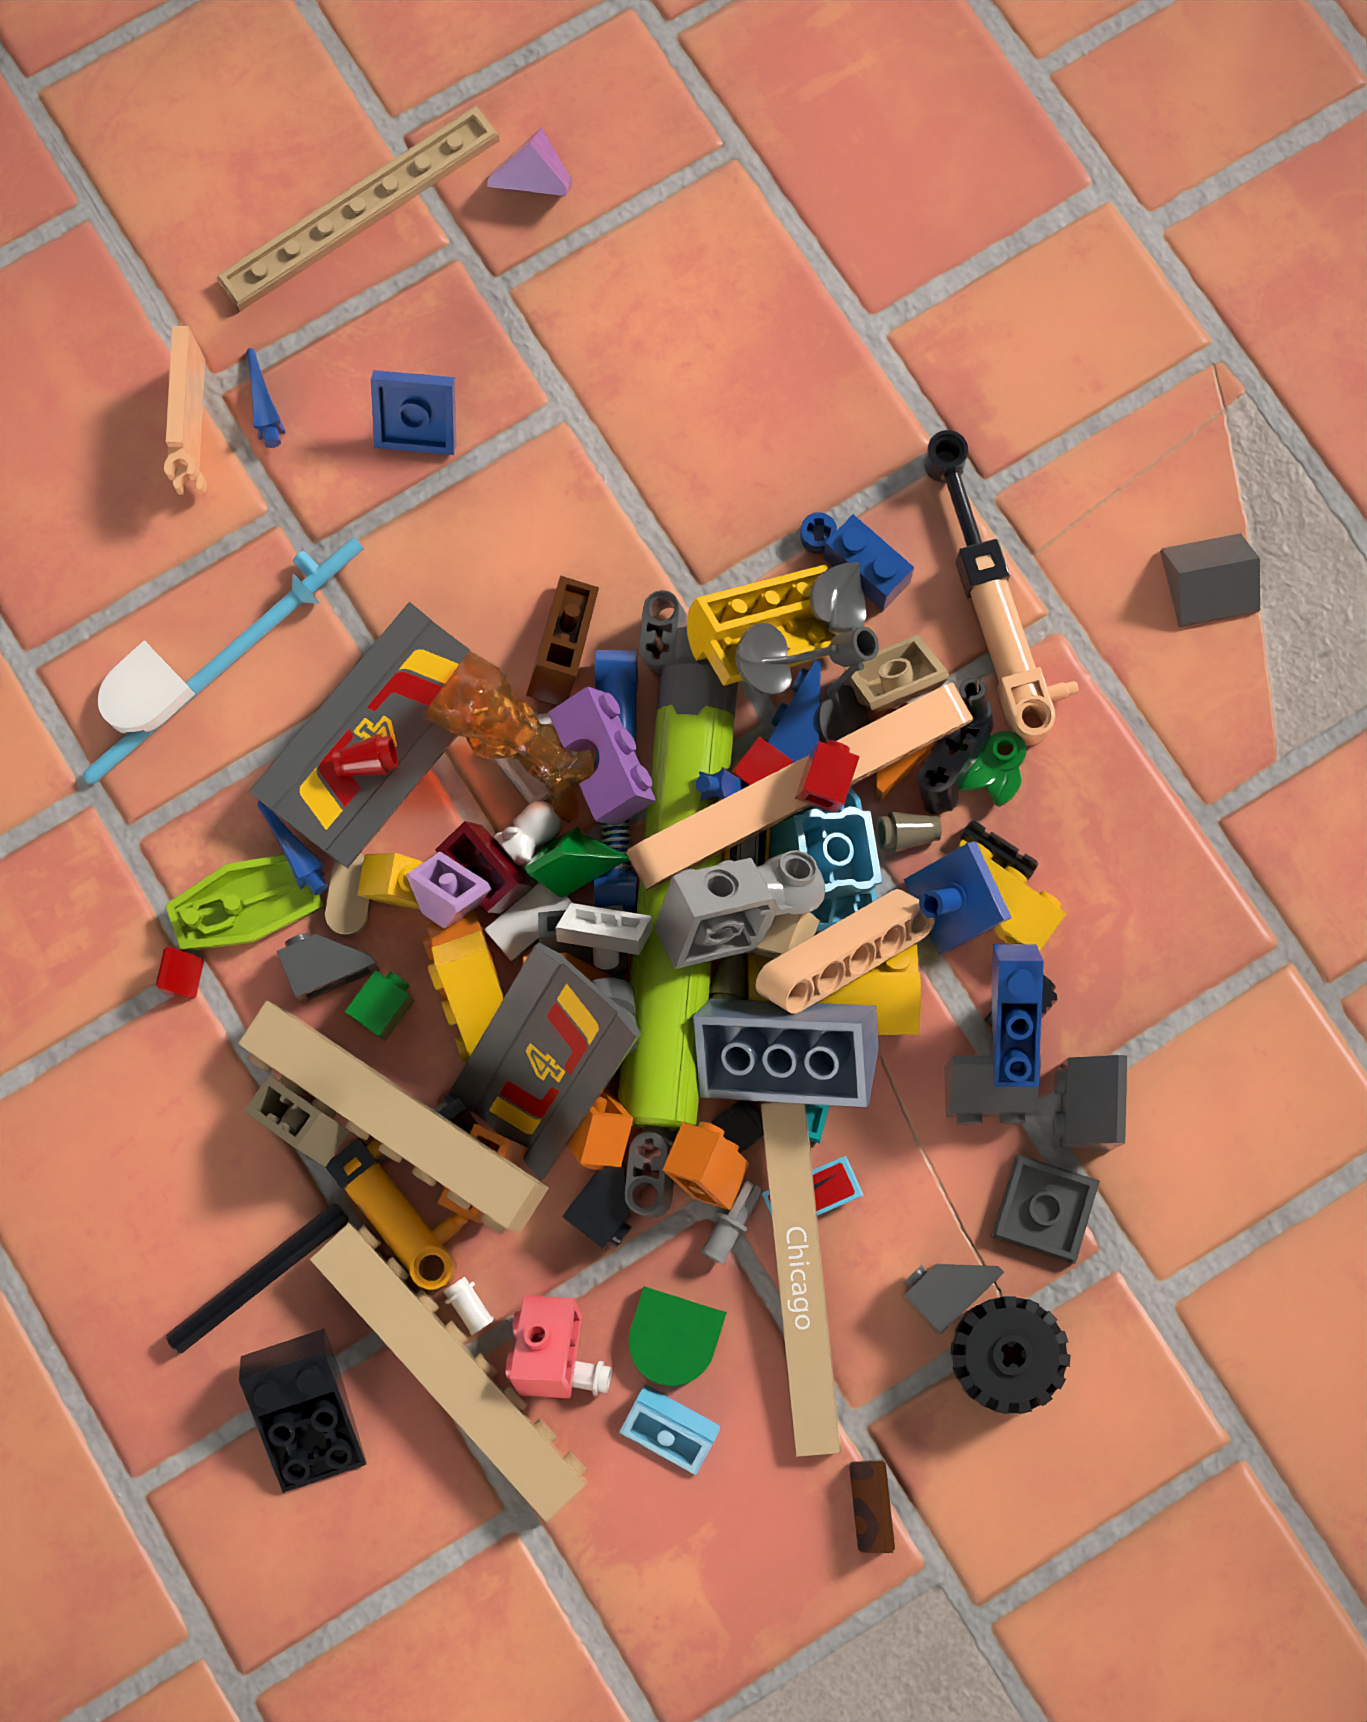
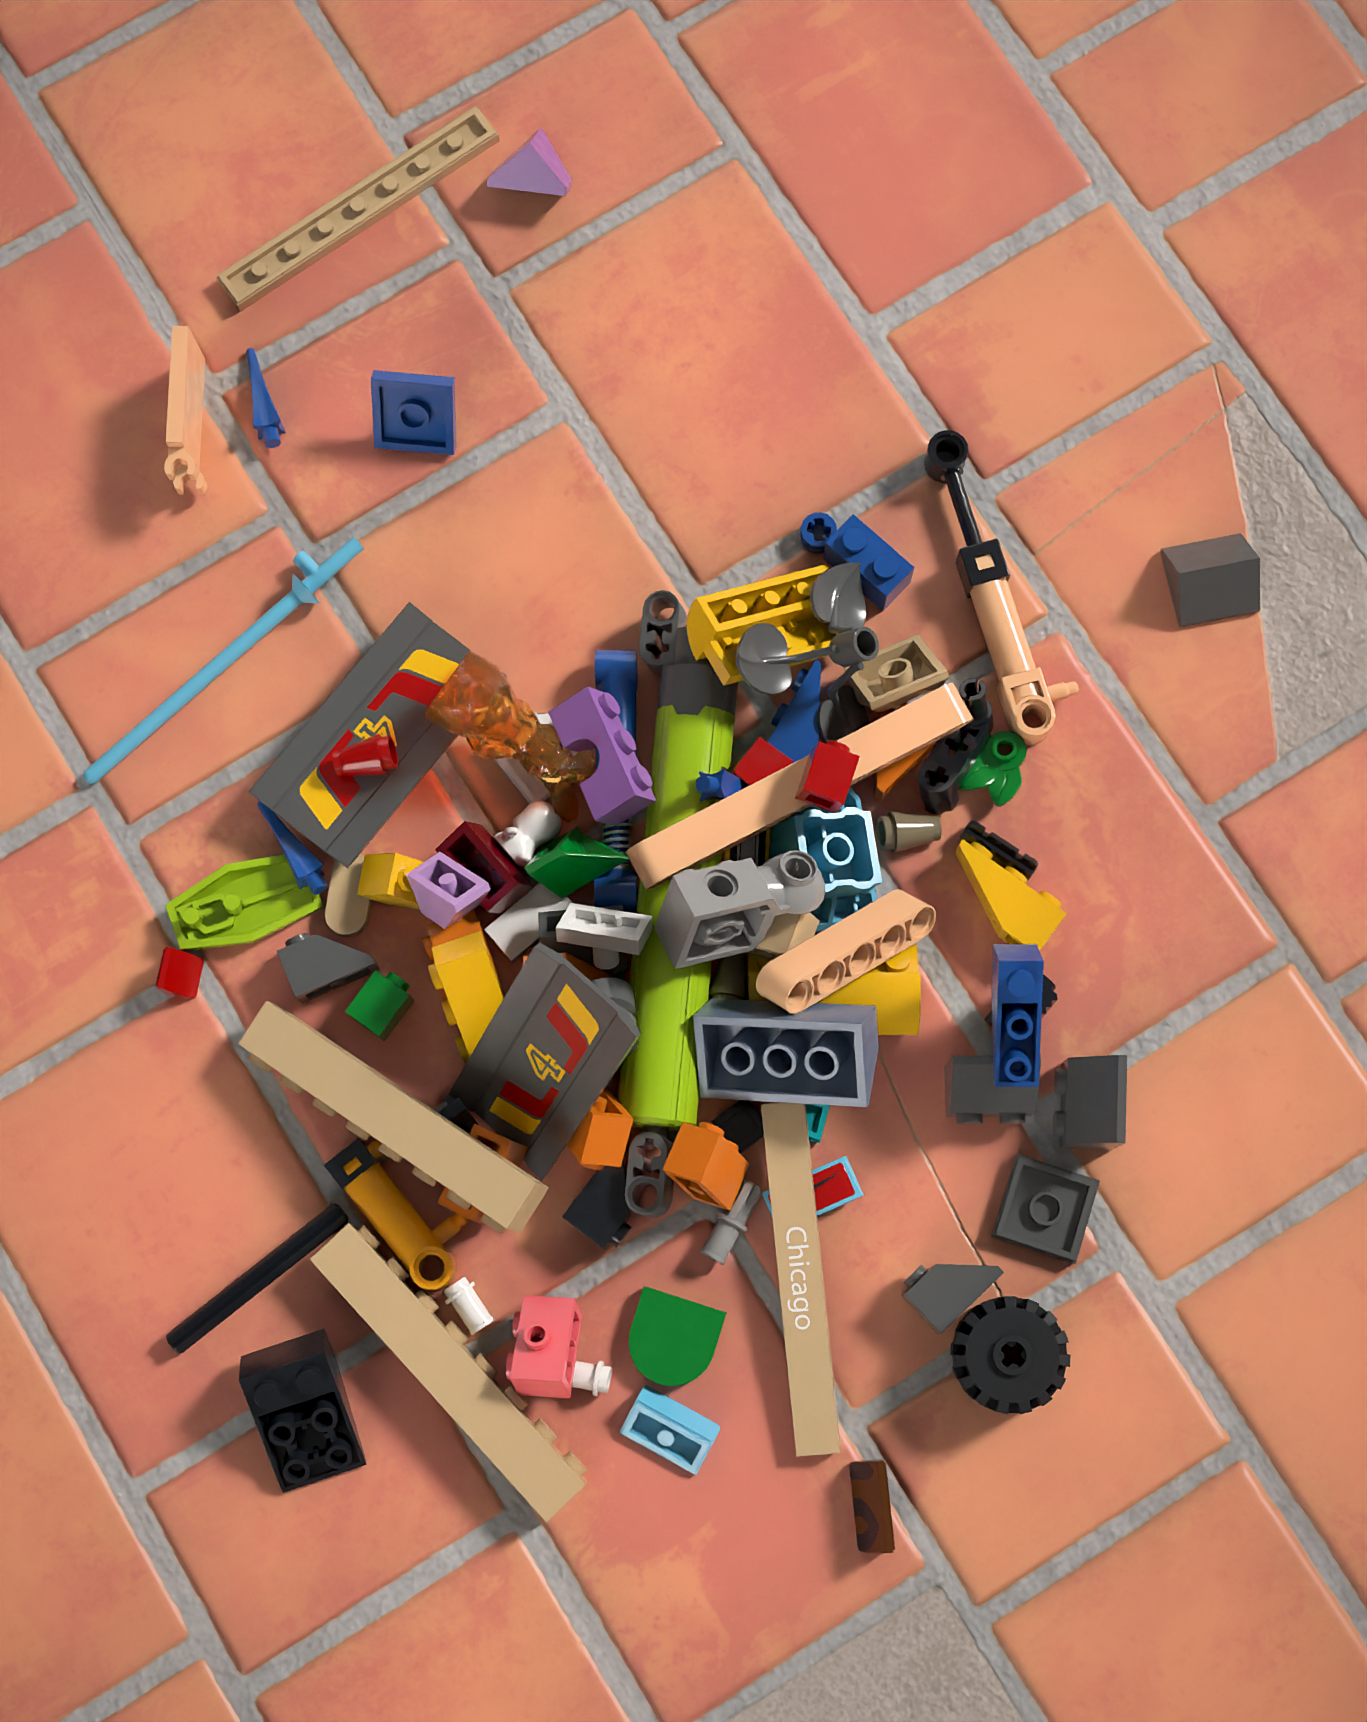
white tile [98,640,195,733] -> none
dark tan brick [244,1076,350,1167] -> none
reddish brown slope [526,575,599,705] -> none
blue tile [903,841,1012,955] -> none

